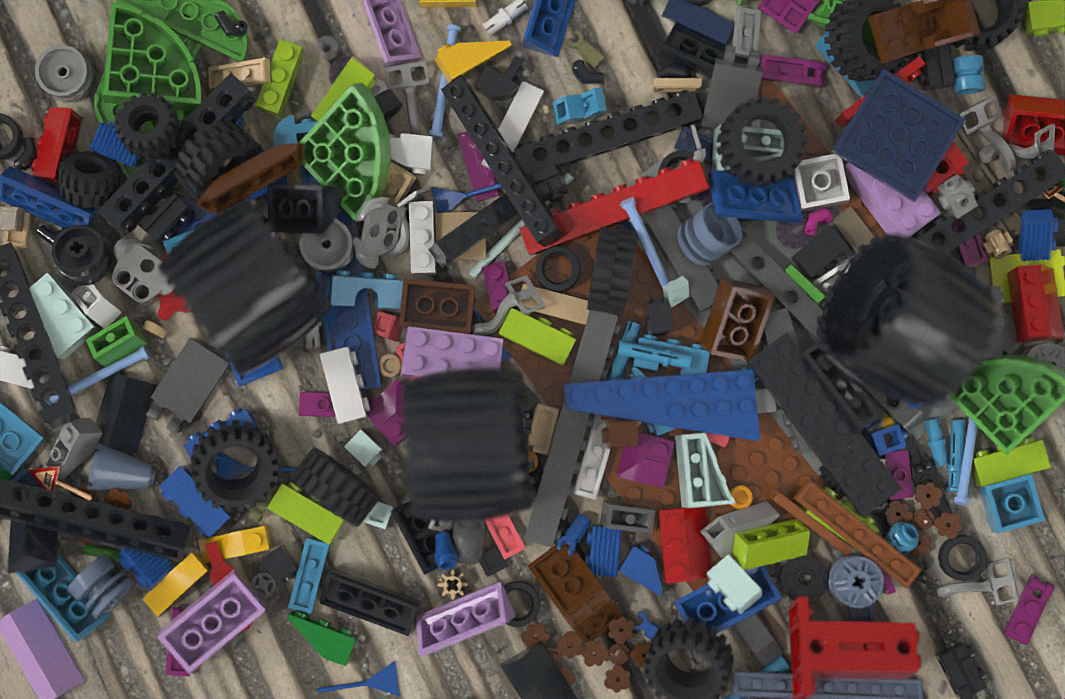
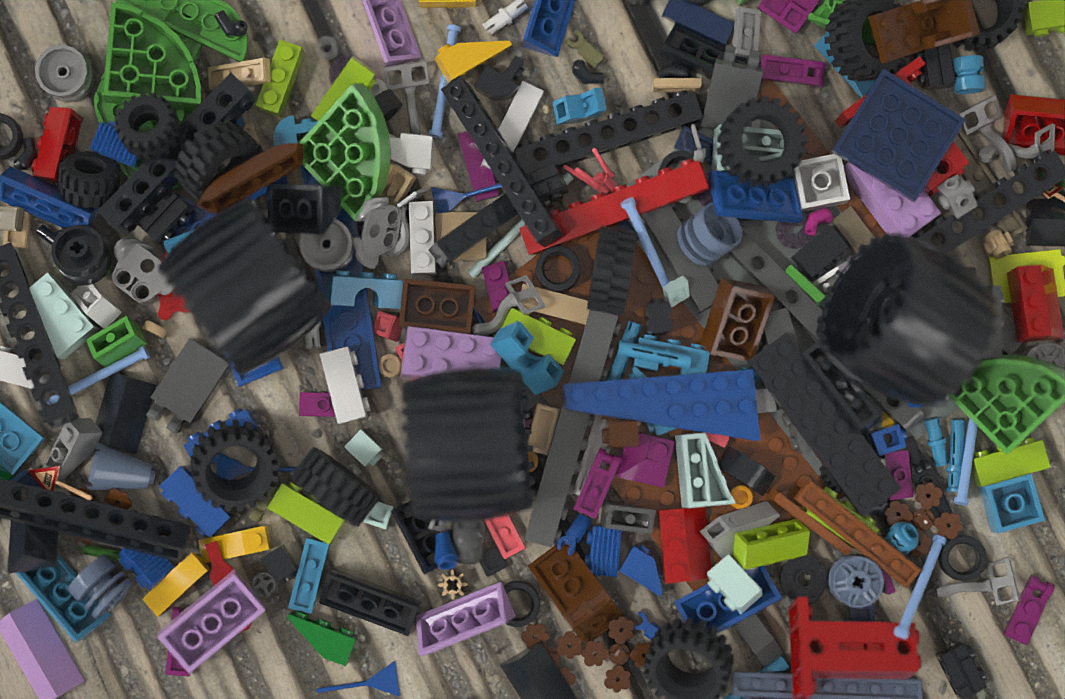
magenta plate [367,379,406,446] -> none
magenta plate [952,216,989,267] -> none
blue brick [1018,209,1058,262] -> none
none -> dark azure arch [491,321,564,395]
none -> coral plant [563,148,616,195]
none -> magenta plate [573,447,622,519]
none -> black brick [718,447,776,496]
none -> light blue bar [894,535,947,639]

